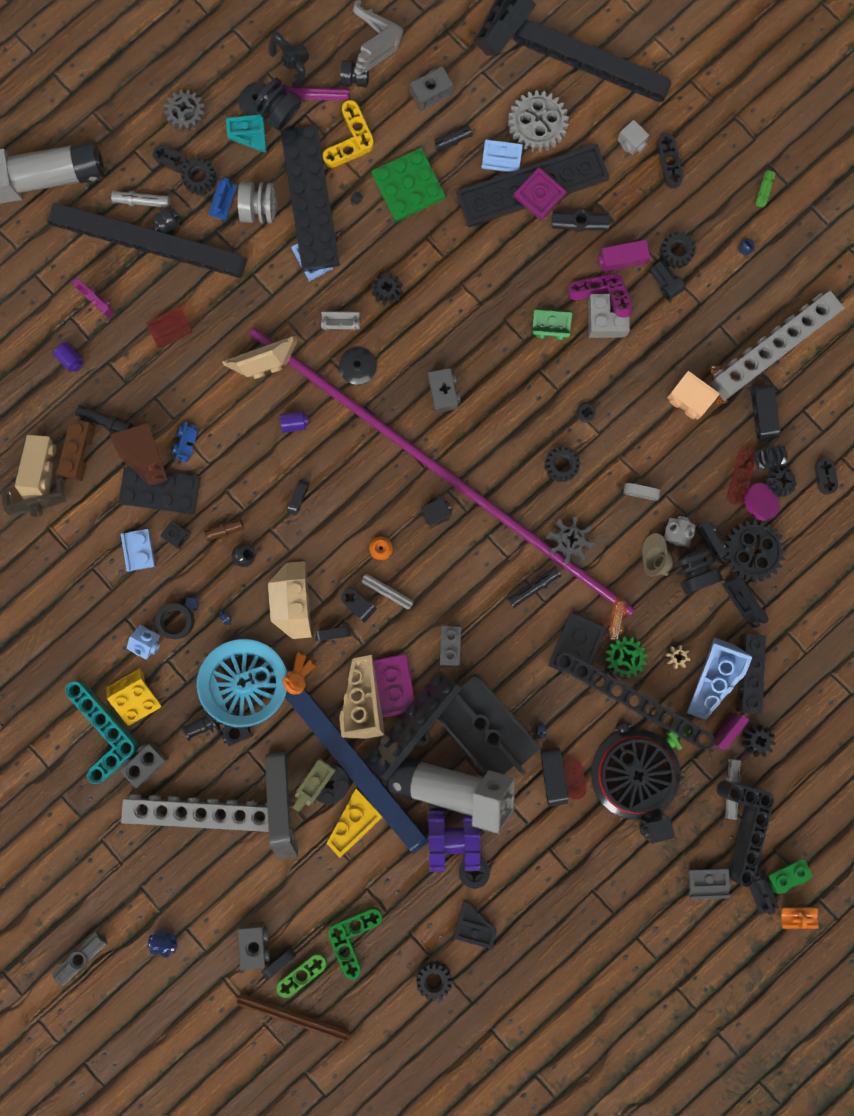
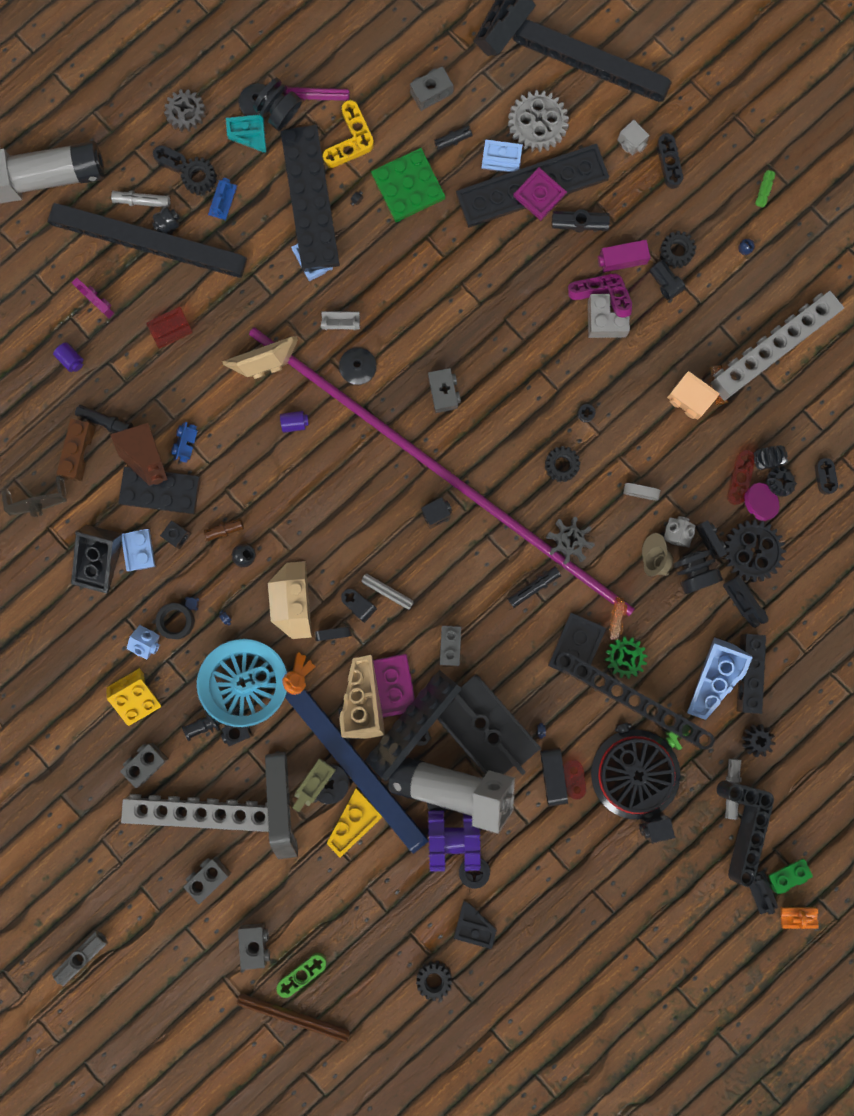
tan wedge [15,435,56,505] -> none
teal beam [65,681,139,784] -> none
clear blue piece [147,930,178,958] -> none
light grey wheel [238,182,277,223] -> none
black beam [261,947,297,980] -> none
black piece [269,32,309,88] -> none
black beam [287,479,310,516] -> none
green beam [328,907,383,980] -> none
black wheel [340,60,369,88] -> none
light grey hinge [353,0,404,75] -> none
orange plate [369,536,393,560] -> none
black gear [371,273,403,306] -> none
green bracket [532,309,572,340] -> none
tan gear [665,645,691,669] -> none
dark grey plate [688,868,731,900] -> none
magenta tile [713,713,749,750] -> none
black beam [751,384,780,440] -> none
none -> black slope [71,524,122,593]
none -> dark grey brick [184,856,231,904]

